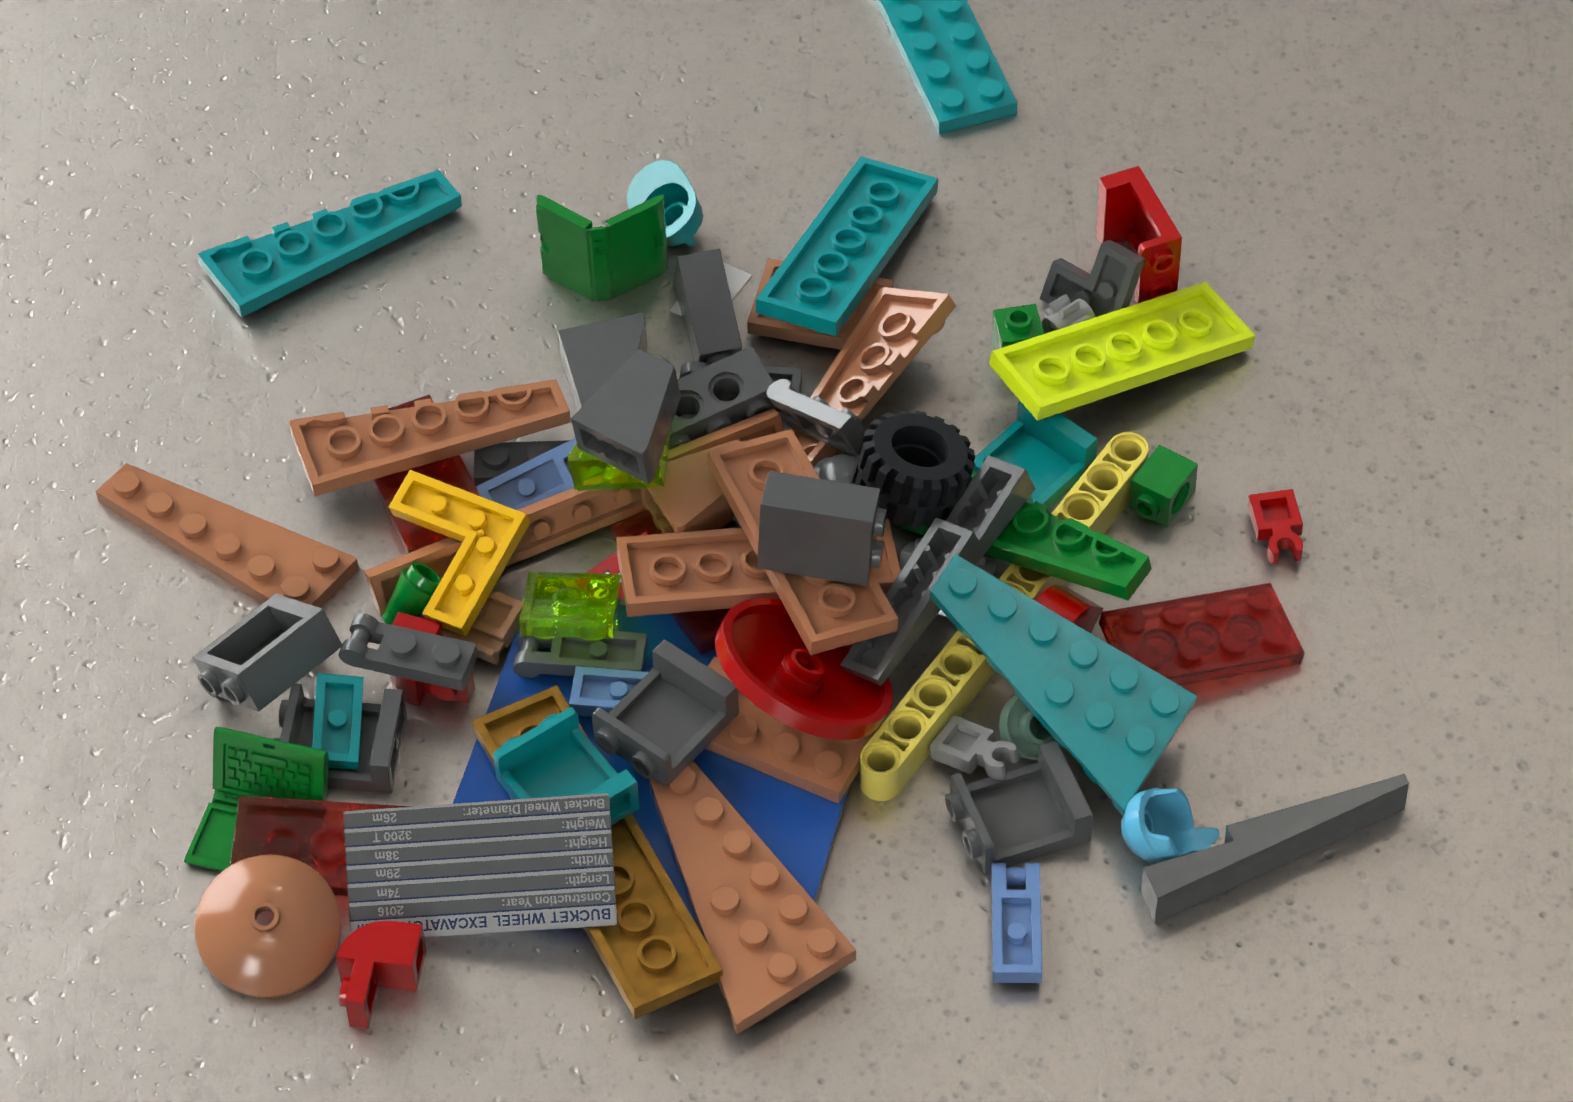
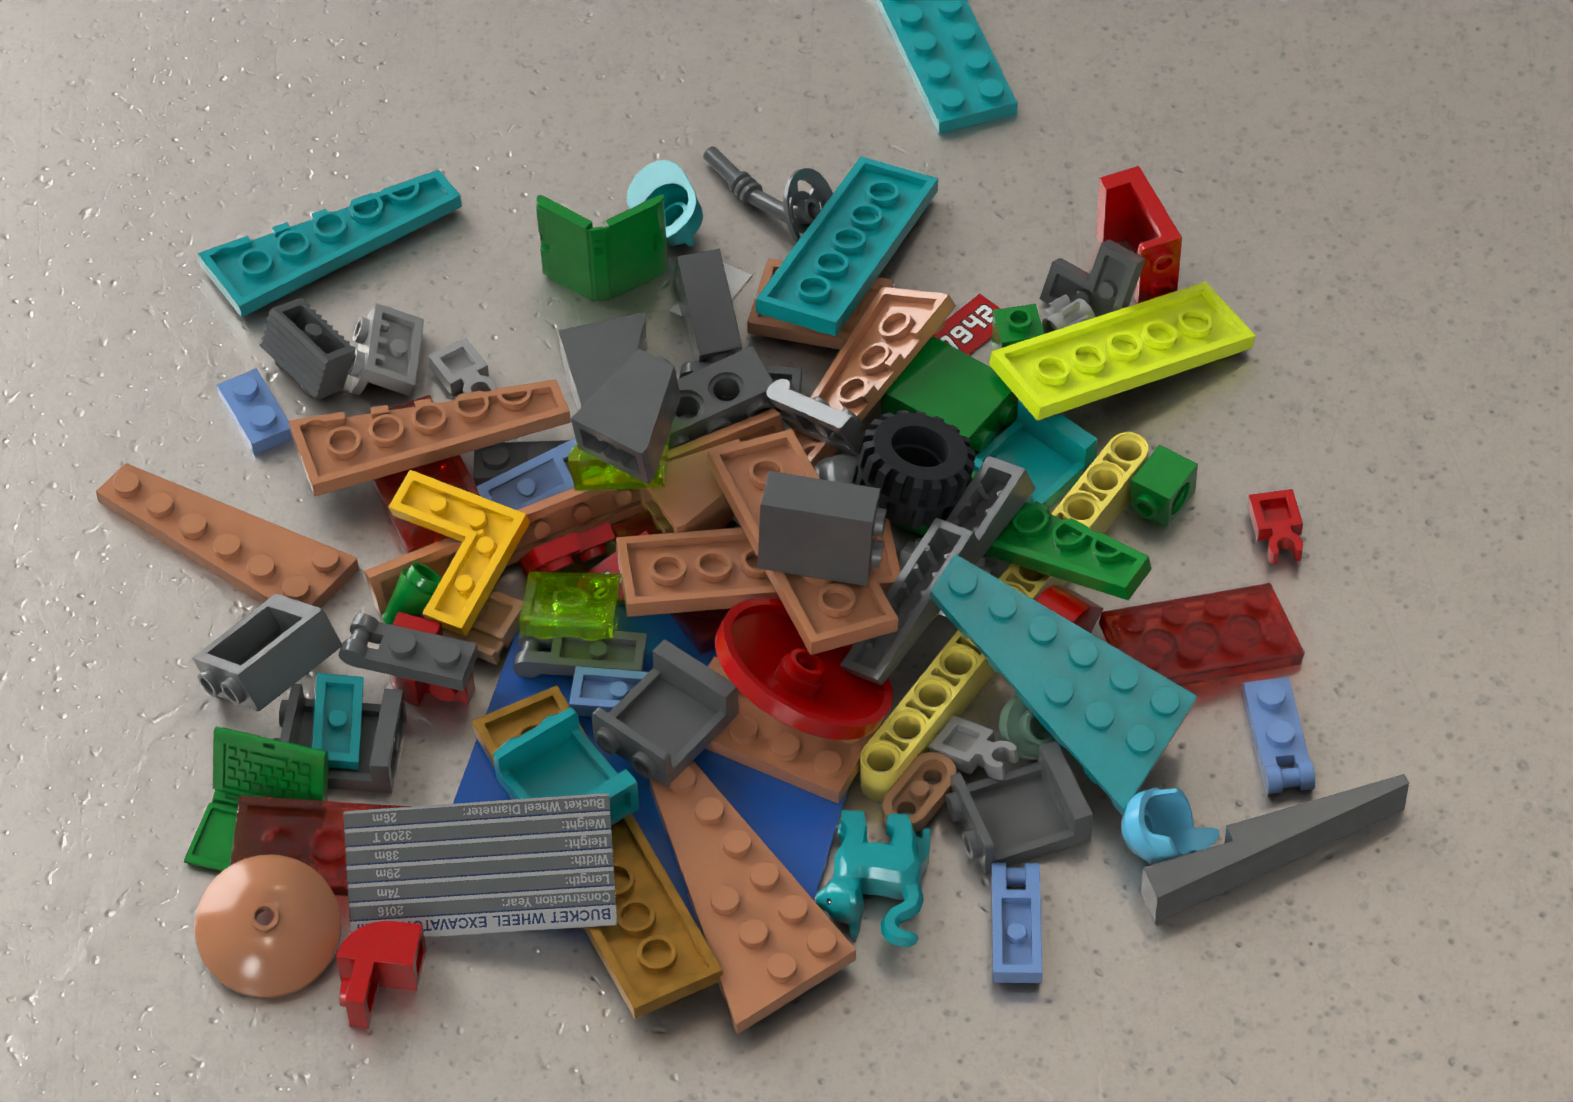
none -> medium blue plate [217,368,293,455]
none -> dark grey brick [259,298,355,400]
none -> light grey bracket [348,303,424,395]
none -> light grey plate [428,337,497,395]
none -> red plate [519,521,616,579]
none -> dark grey dish [703,146,833,243]
none -> teal animal [815,810,931,948]
none -> green brick [881,336,1019,456]
none -> medium nougat plate [883,752,956,833]
none -> sticker [931,293,1001,355]
none -> medium blue plate [1242,677,1316,794]

